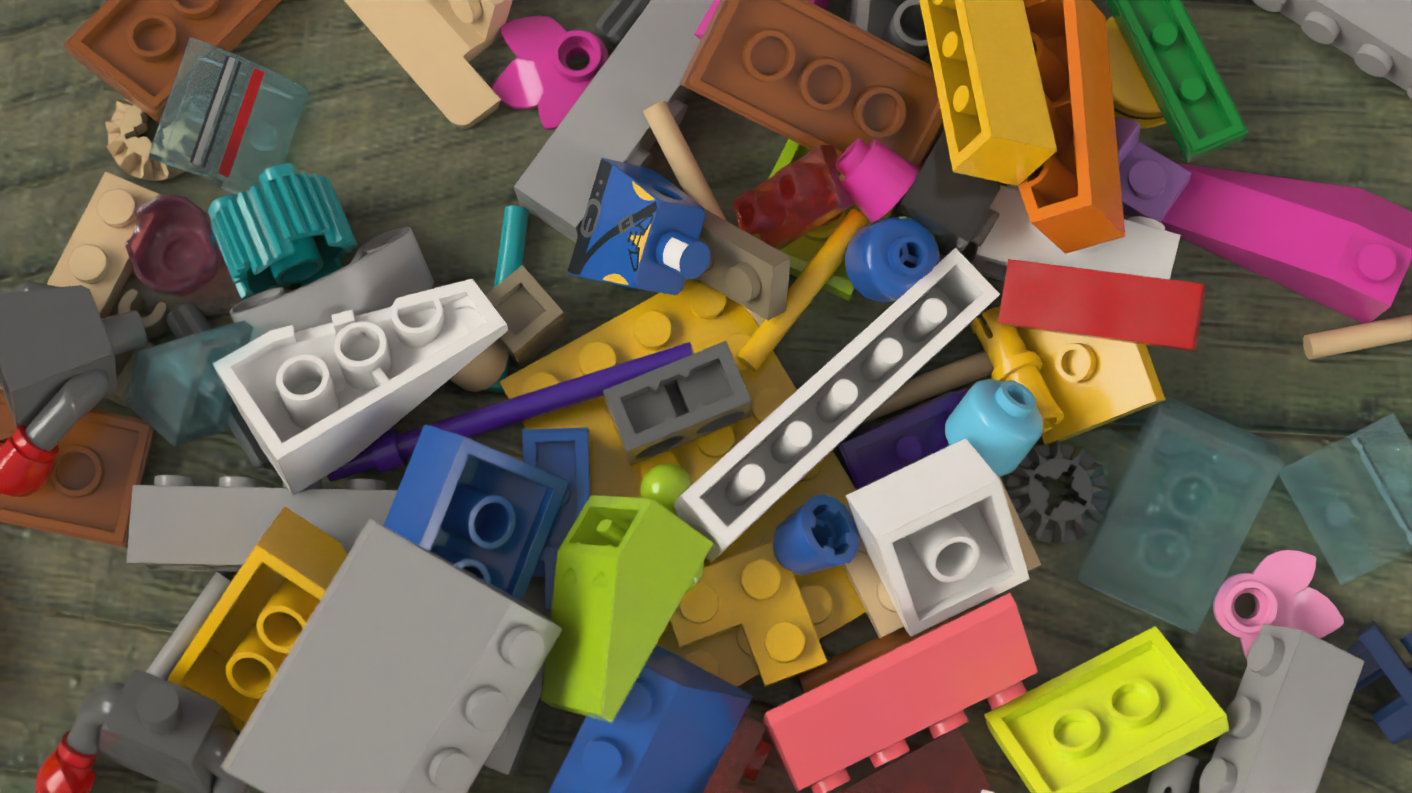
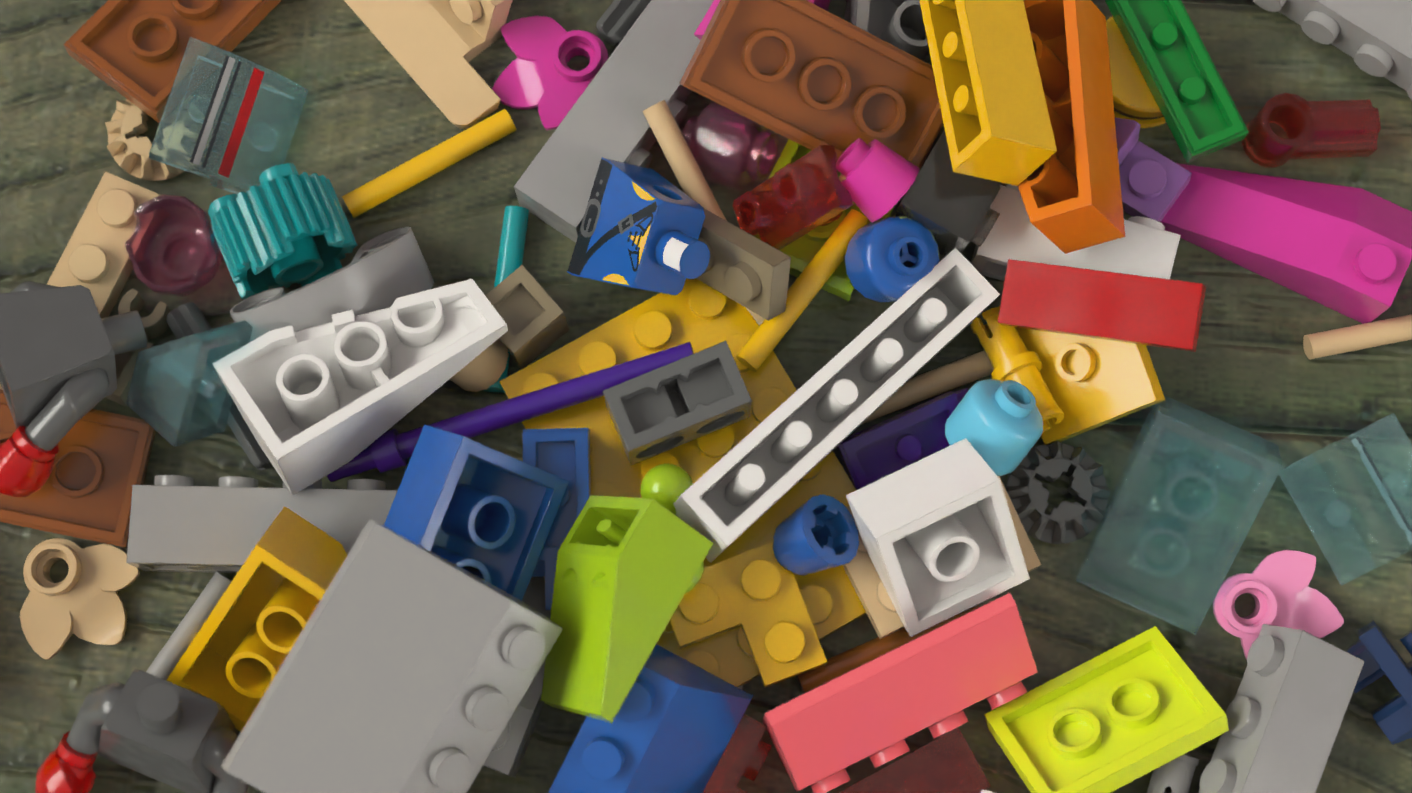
none -> tan plate [19,538,140,660]
none -> yellow bar [342,109,516,218]
none -> clear pink head [683,102,779,190]
none -> clear red piece [1242,93,1381,168]

